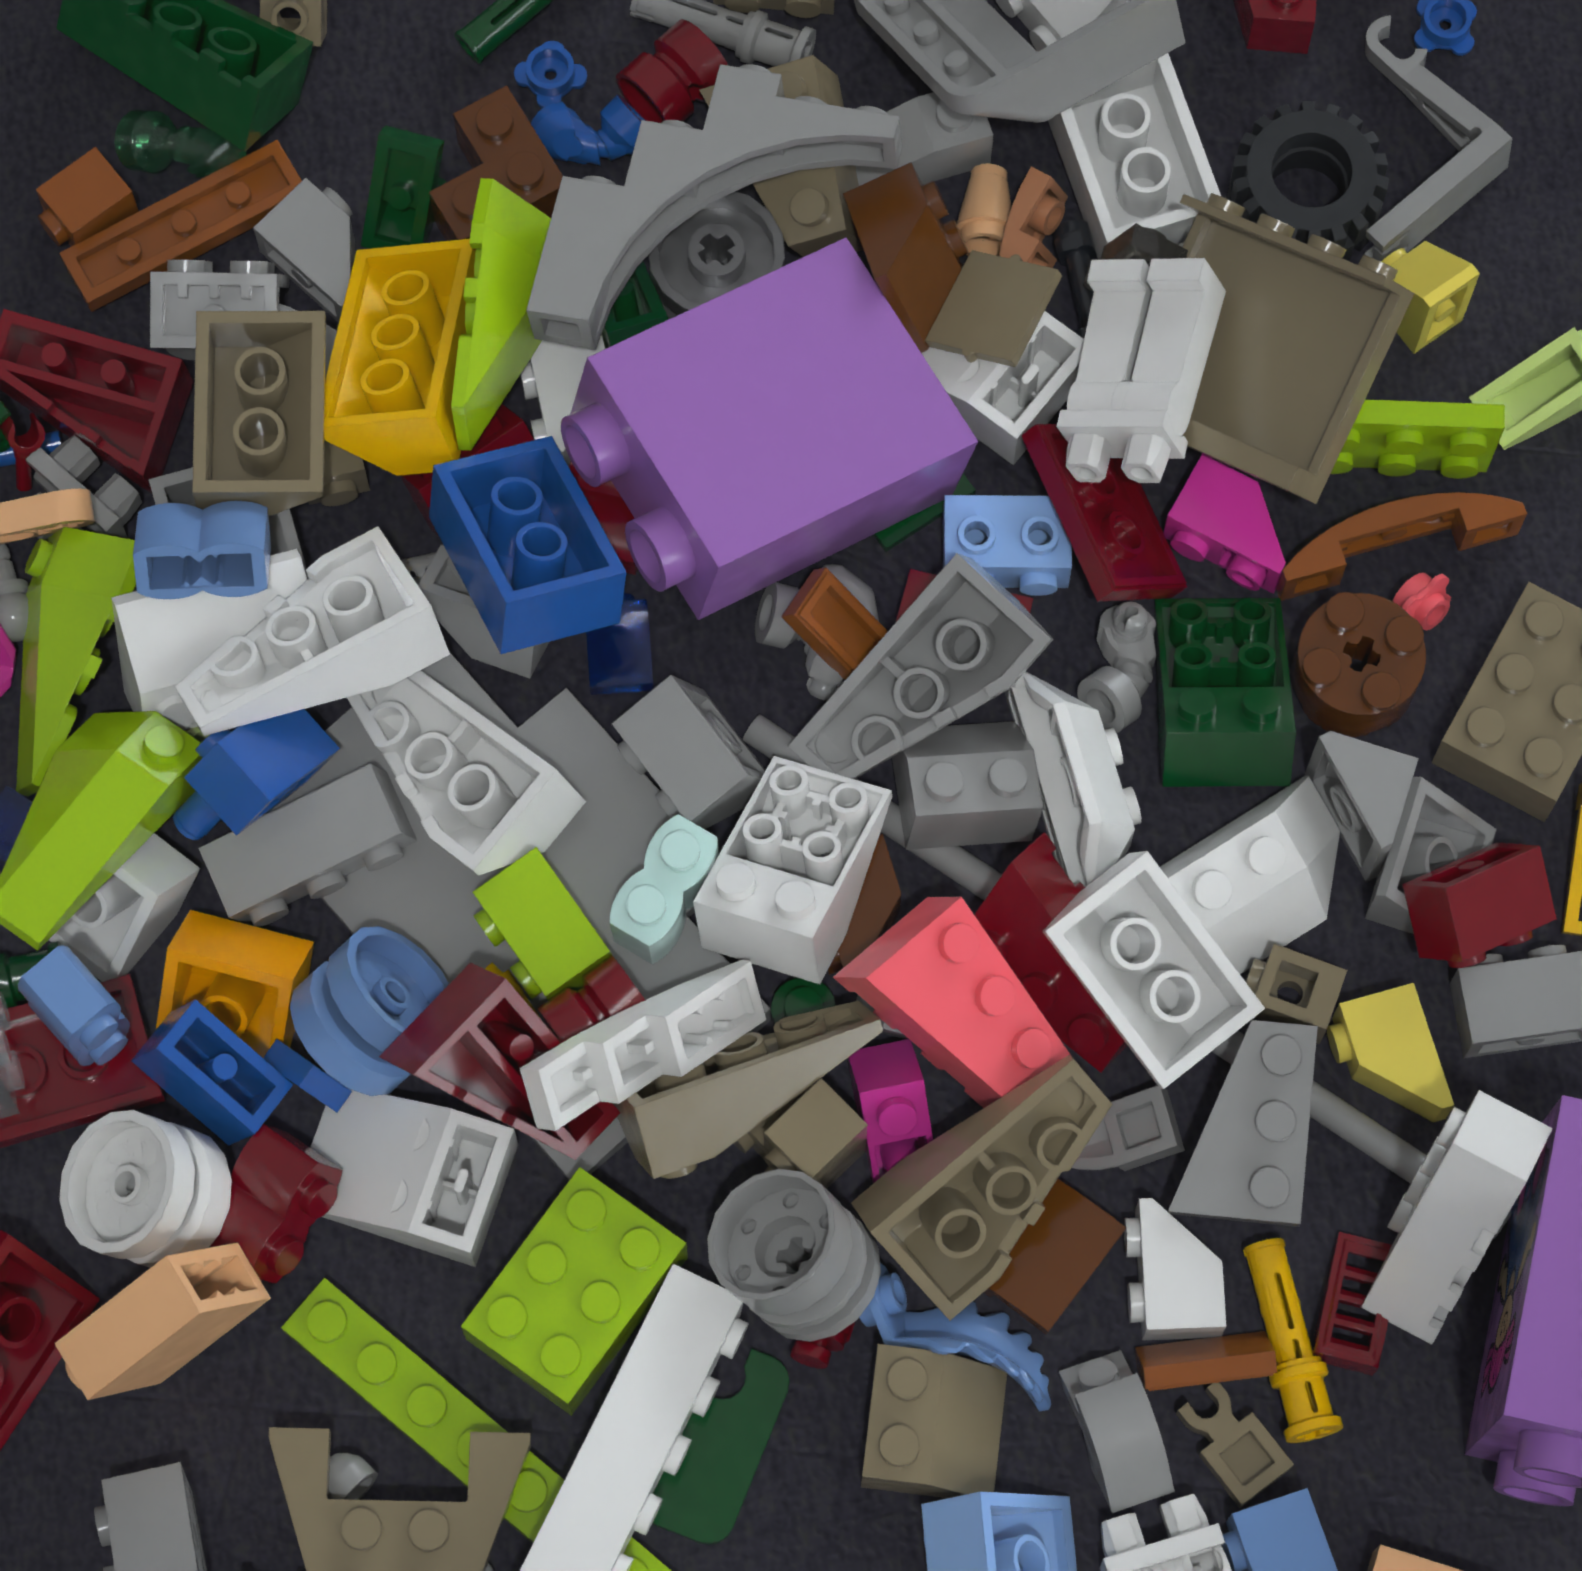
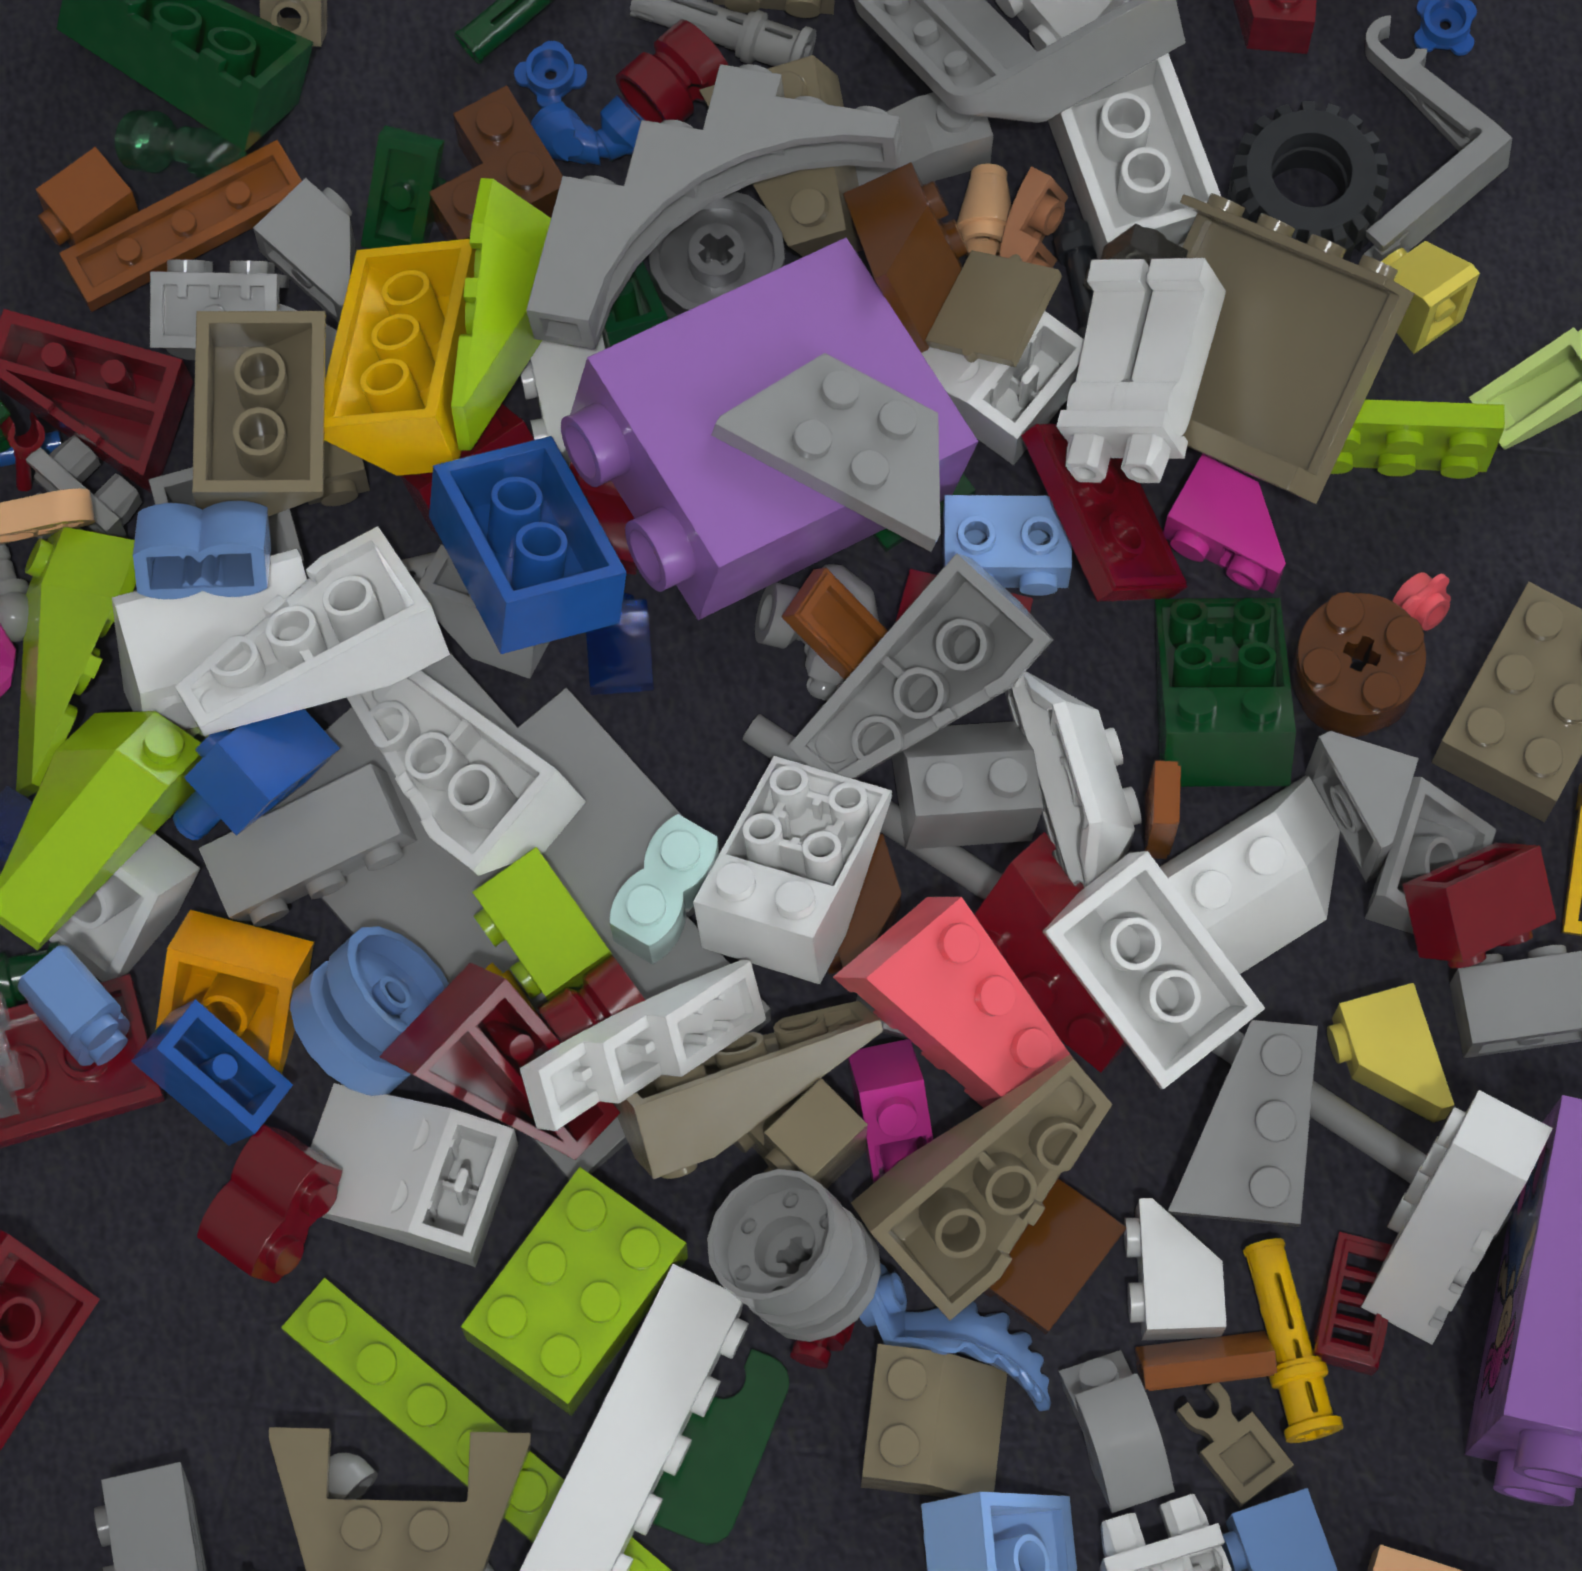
light nougat brick [54,1243,271,1400] -> none
white wheel [59,1110,232,1268] -> none
blue tile [263,1039,352,1113] -> none
light grey slope [612,675,766,829] -> none
dark green plate [771,978,836,1025] -> none
light grey plate [1072,1086,1185,1171] -> none
light grey arm [1077,602,1156,733] -> none
dark tan brick [1246,944,1348,1044] -> none
dark orange slope [1276,492,1527,601] -> none
none -> light grey wing [711,353,941,552]
none -> dark orange tile [1144,761,1181,859]

